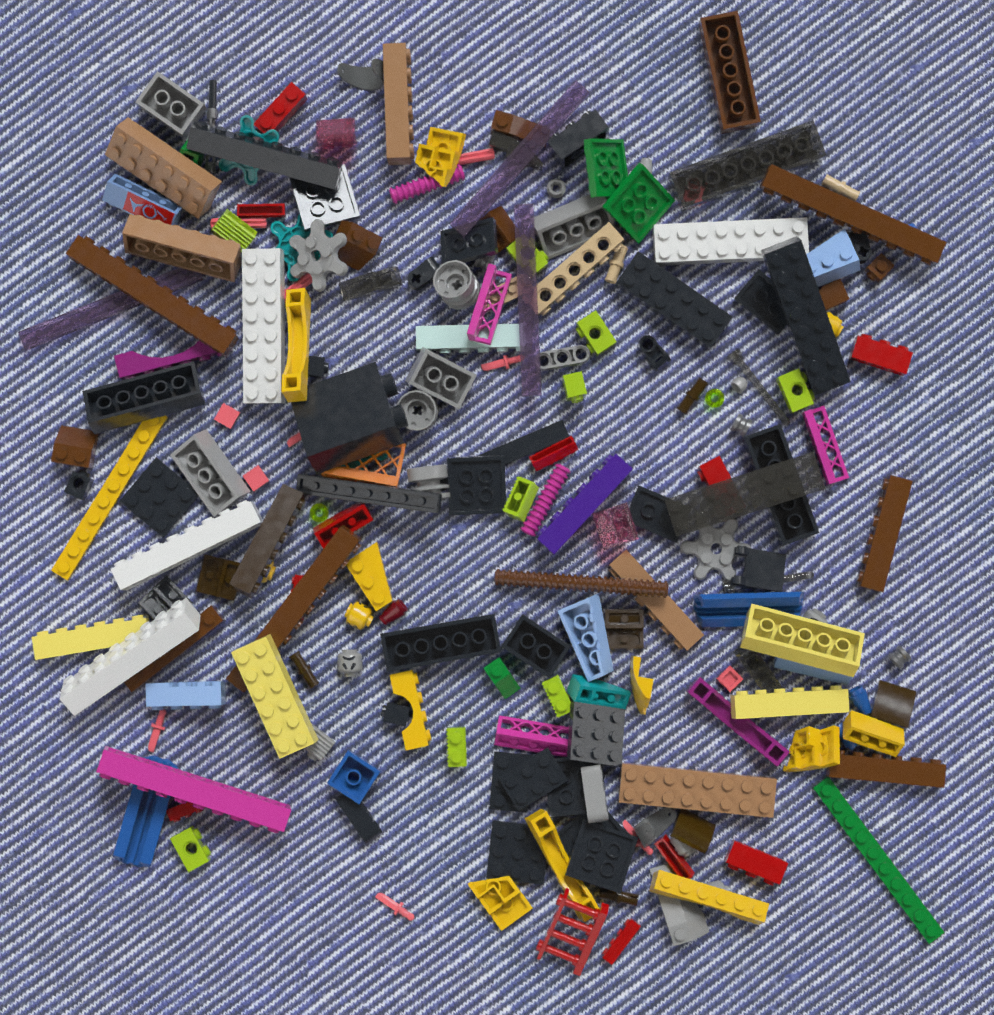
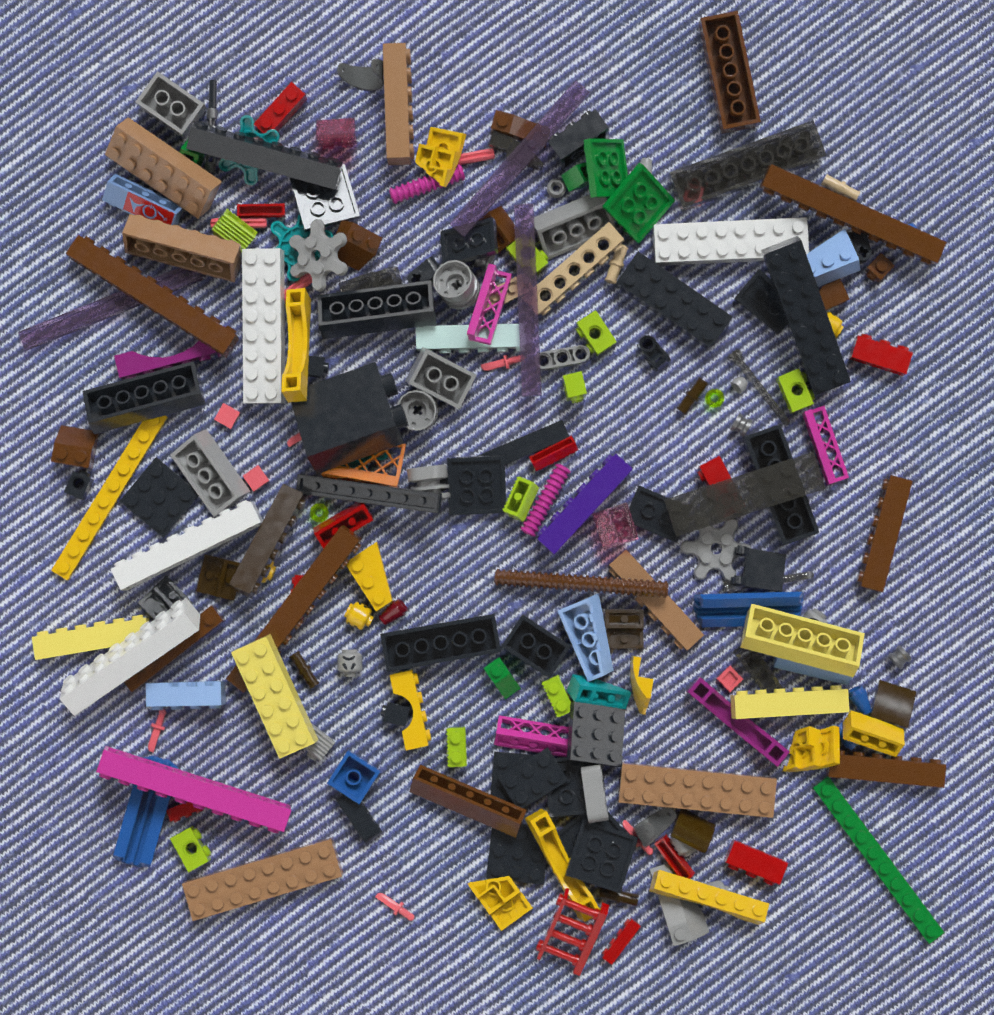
none -> medium nougat brick [182,837,343,921]
none -> black brick [317,280,437,339]
none -> reddish brown brick [409,765,527,838]
none -> green slope [561,162,589,192]

